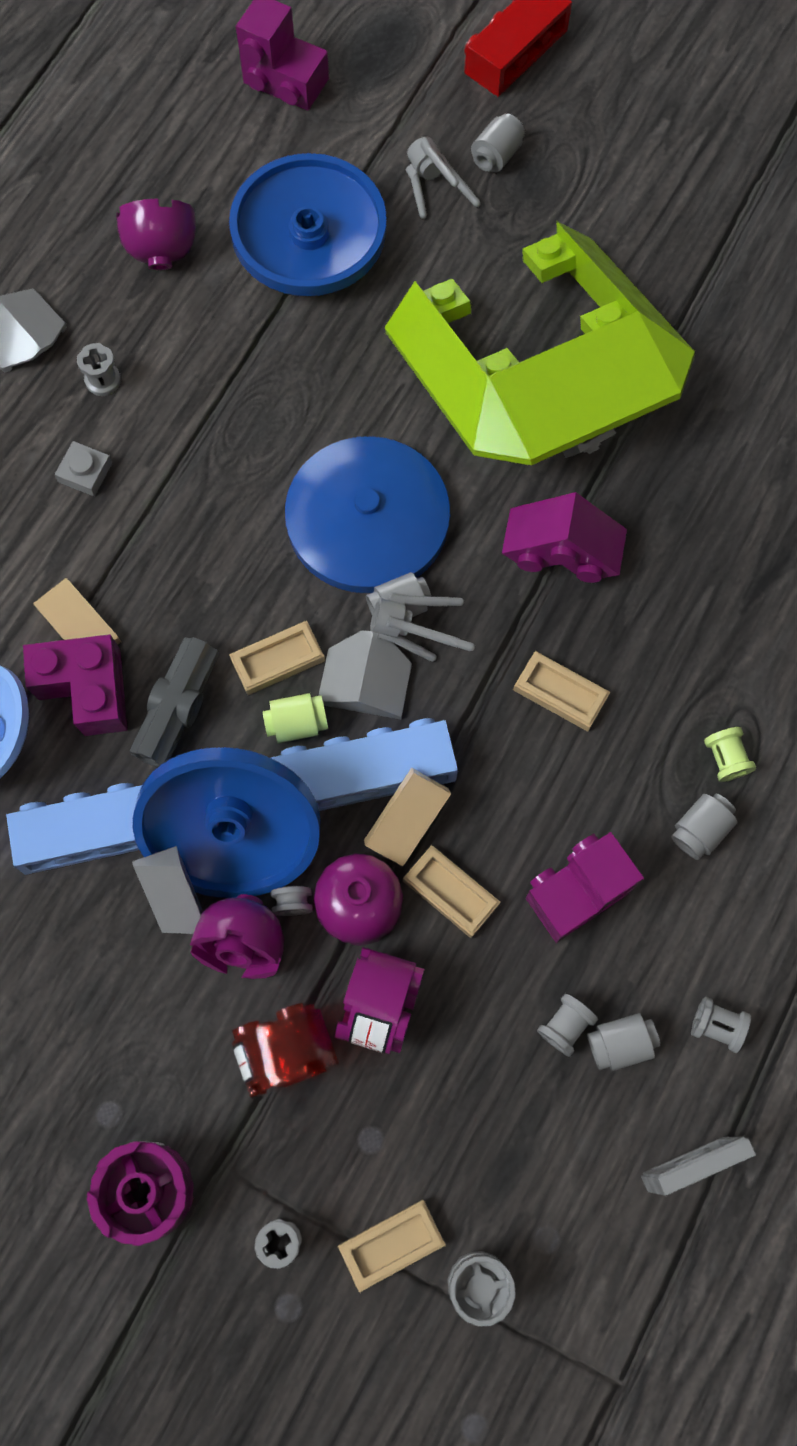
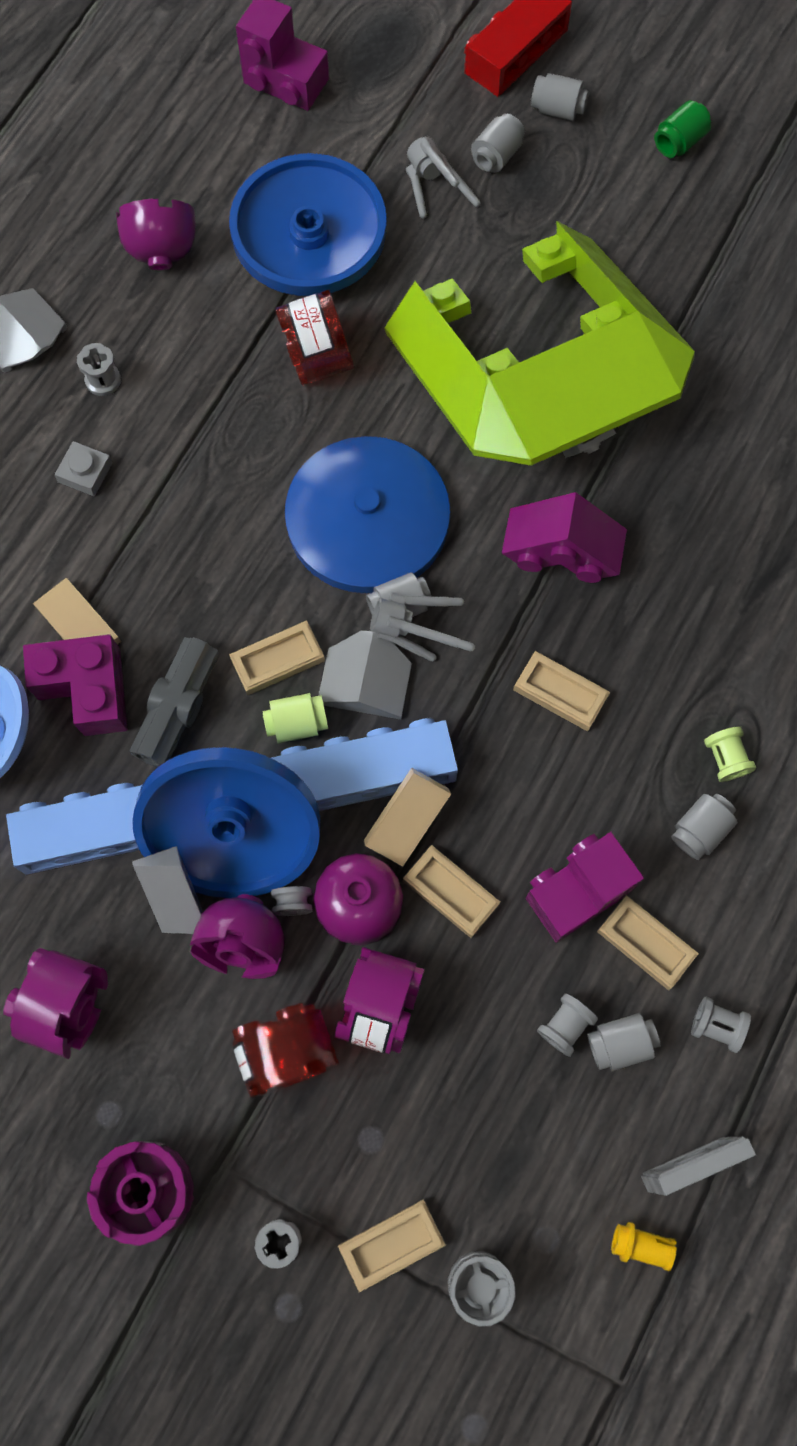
none -> magenta brick [3,948,108,1059]
none -> brick [275,290,355,385]
none -> light grey brick [531,73,589,121]
none -> tan tile [597,895,699,990]
none -> yellow pin [611,1222,677,1271]
none -> green brick [654,100,711,158]

